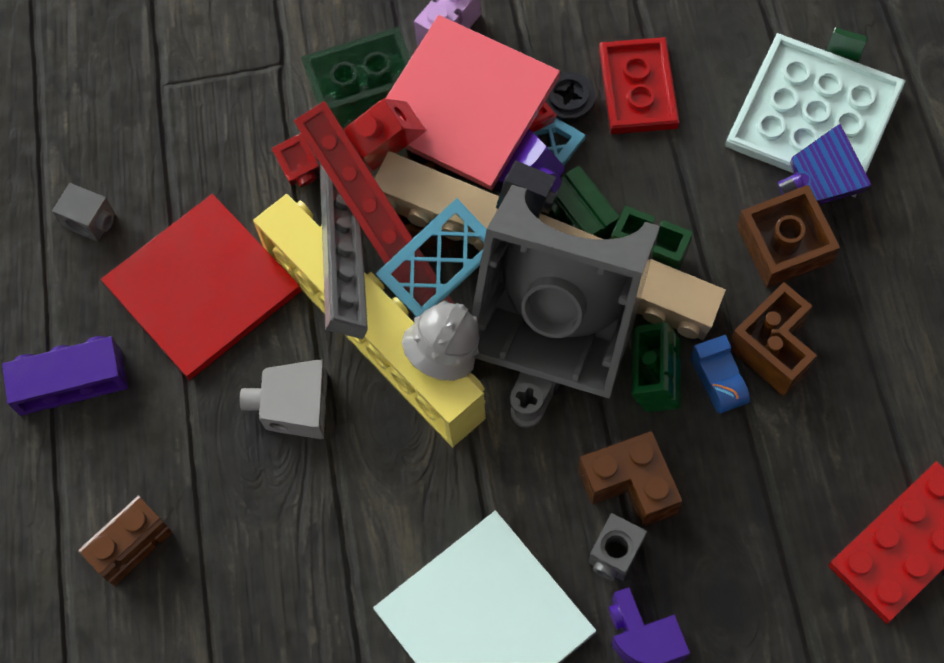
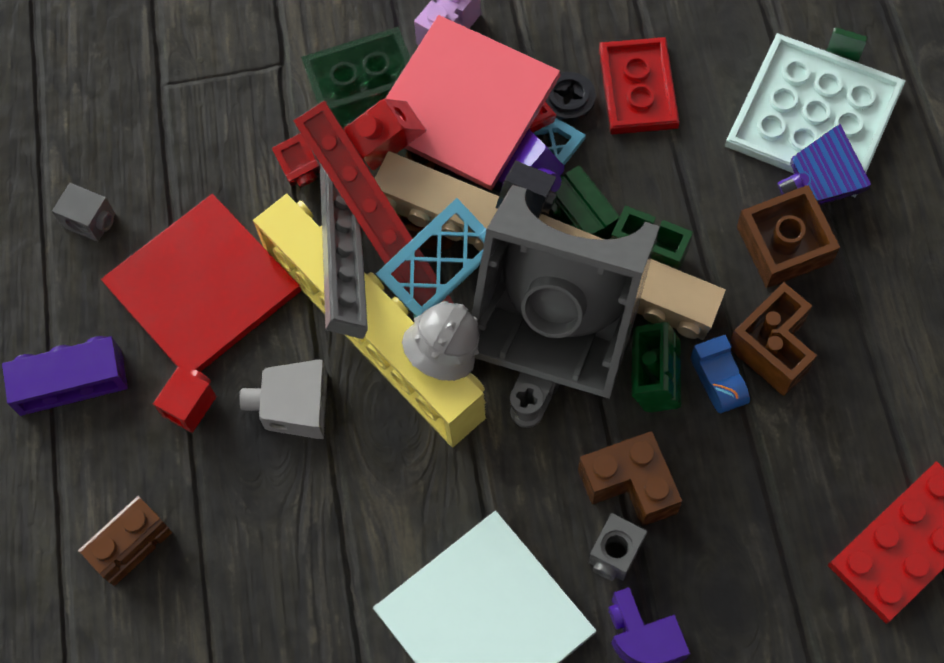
none -> red brick [153,367,217,433]

